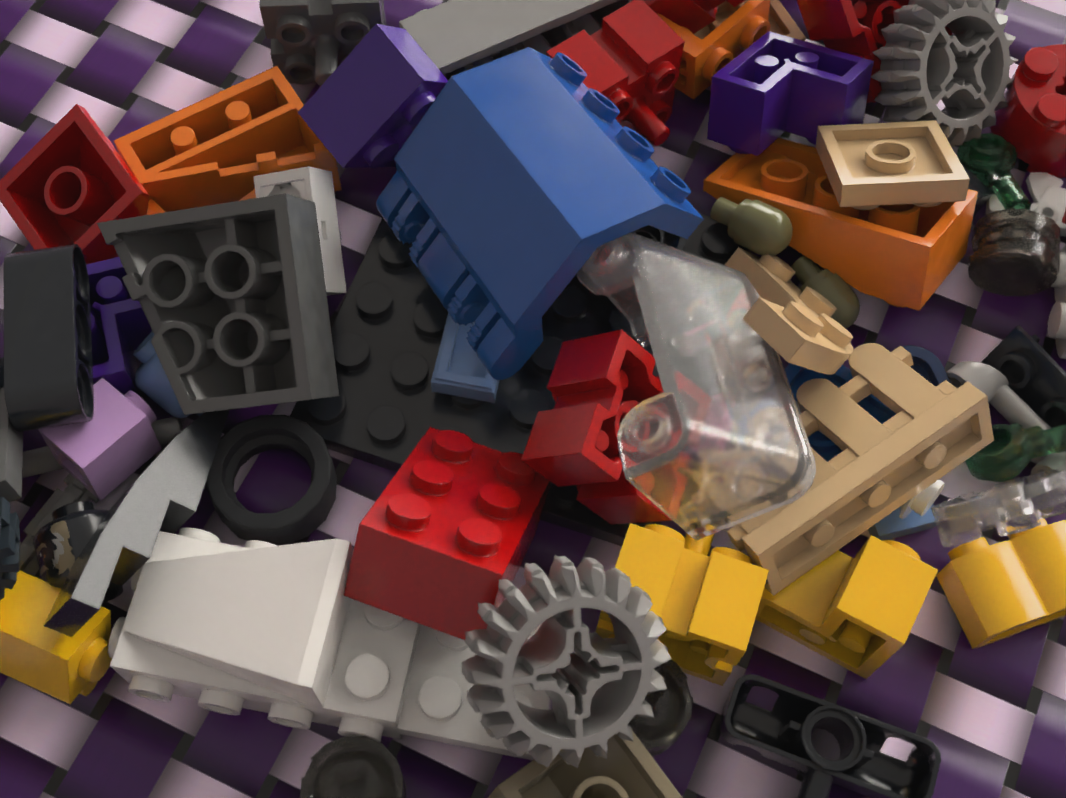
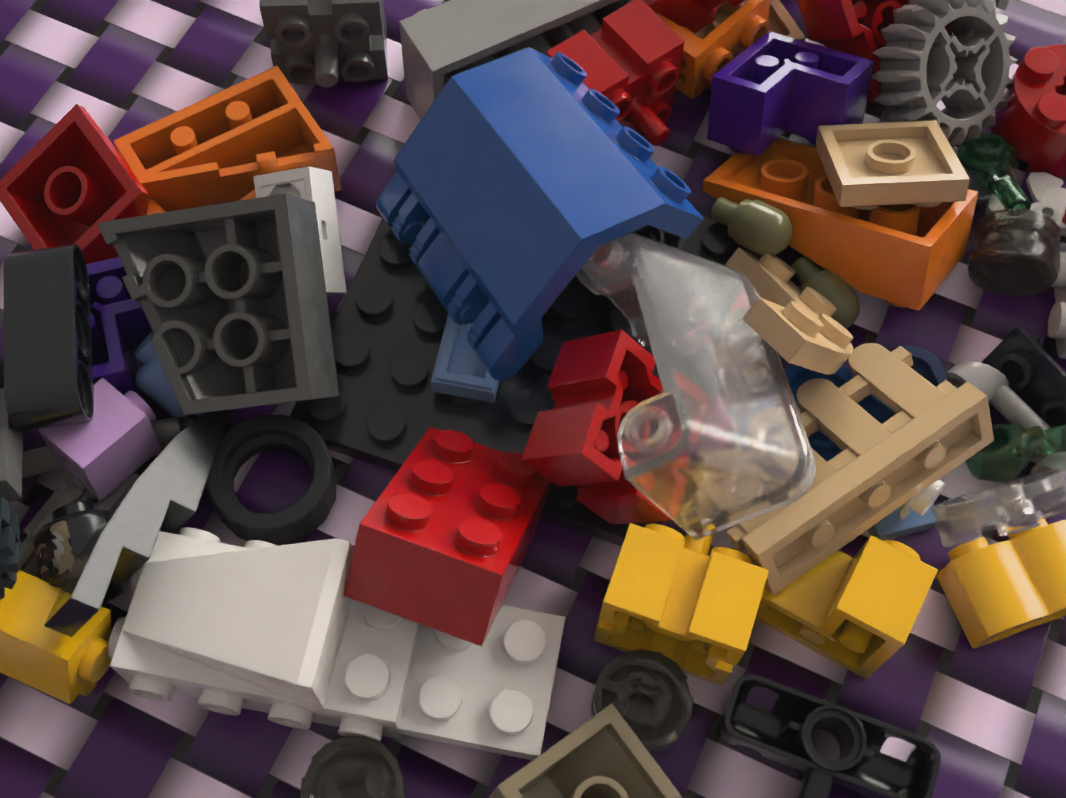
dark purple brick [298,24,448,168] -> none
light grey gear [461,555,671,768] -> none

